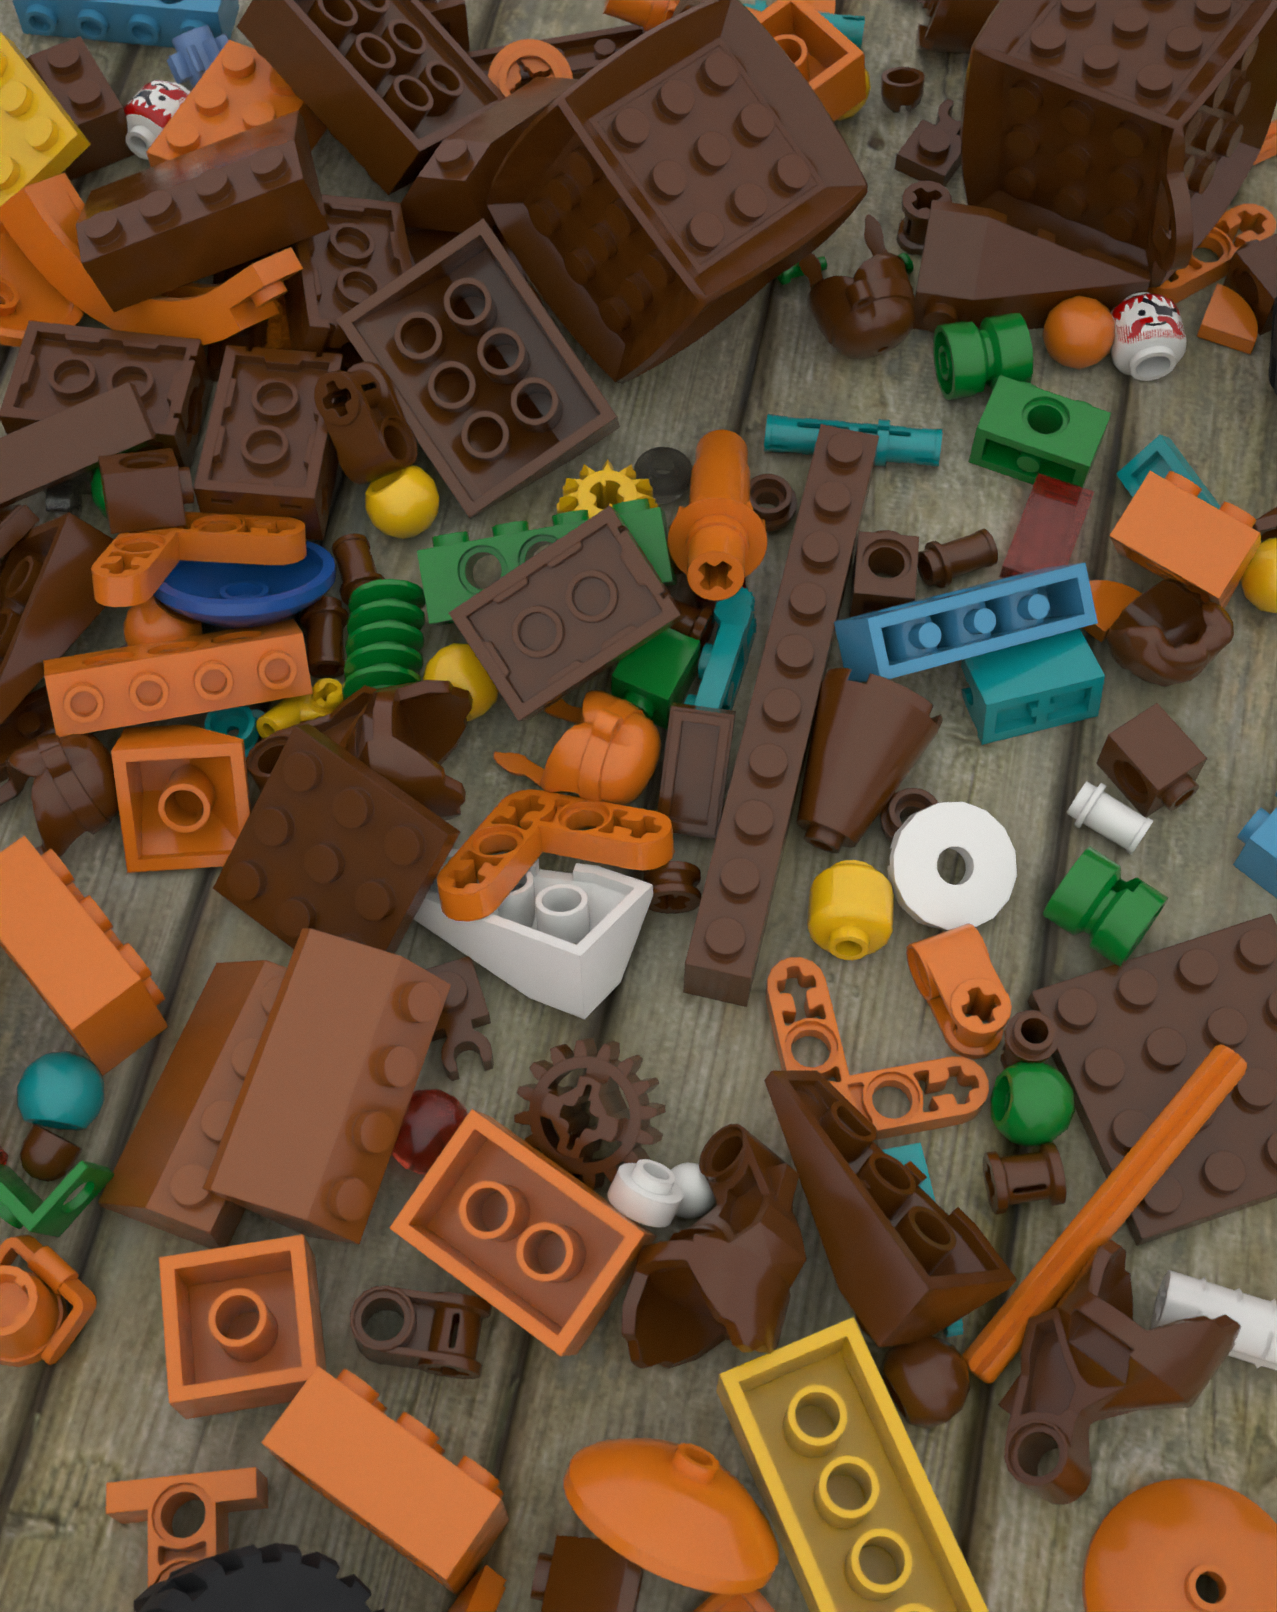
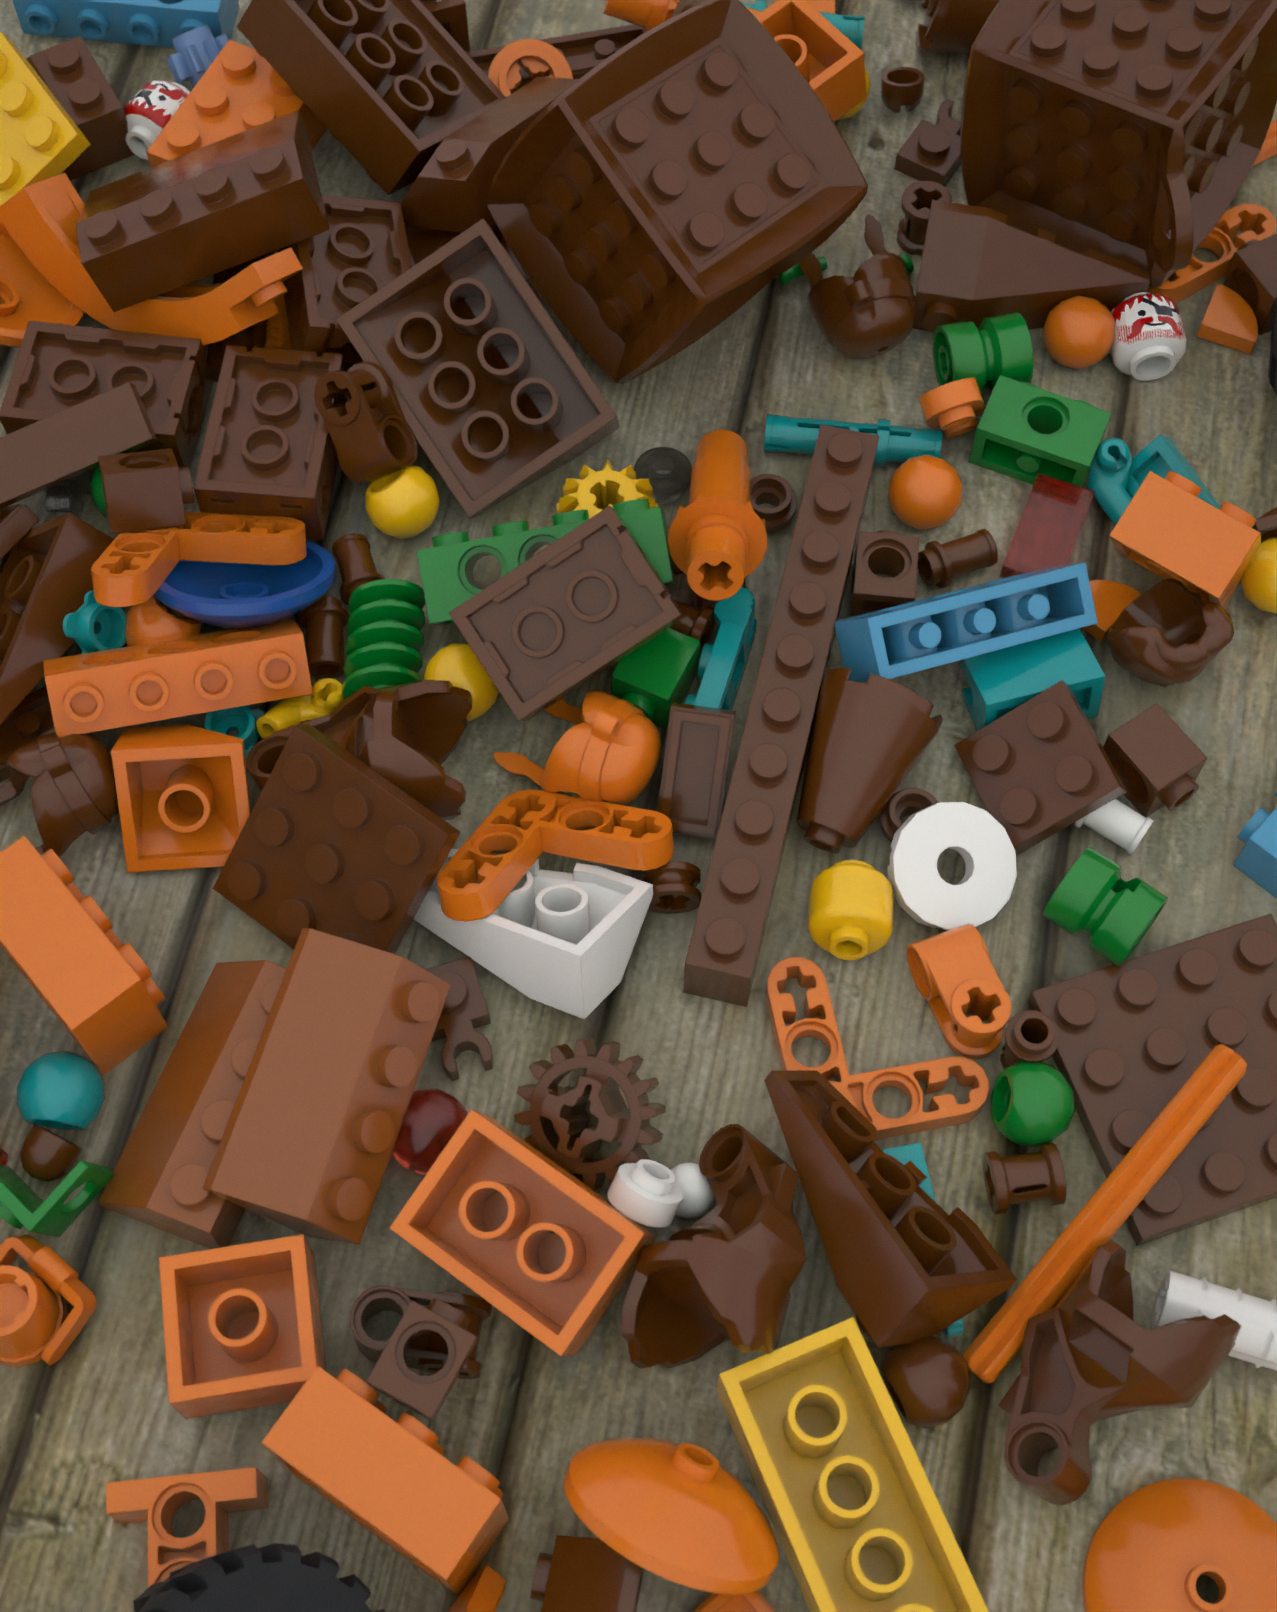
none -> teal plate [62,590,127,654]
none -> reddish brown brick [366,1297,477,1422]
none -> orange piece [888,454,963,530]
none -> orange plate [919,378,985,438]
none -> reddish brown plate [954,680,1127,856]
none -> teal arm [1088,438,1132,526]

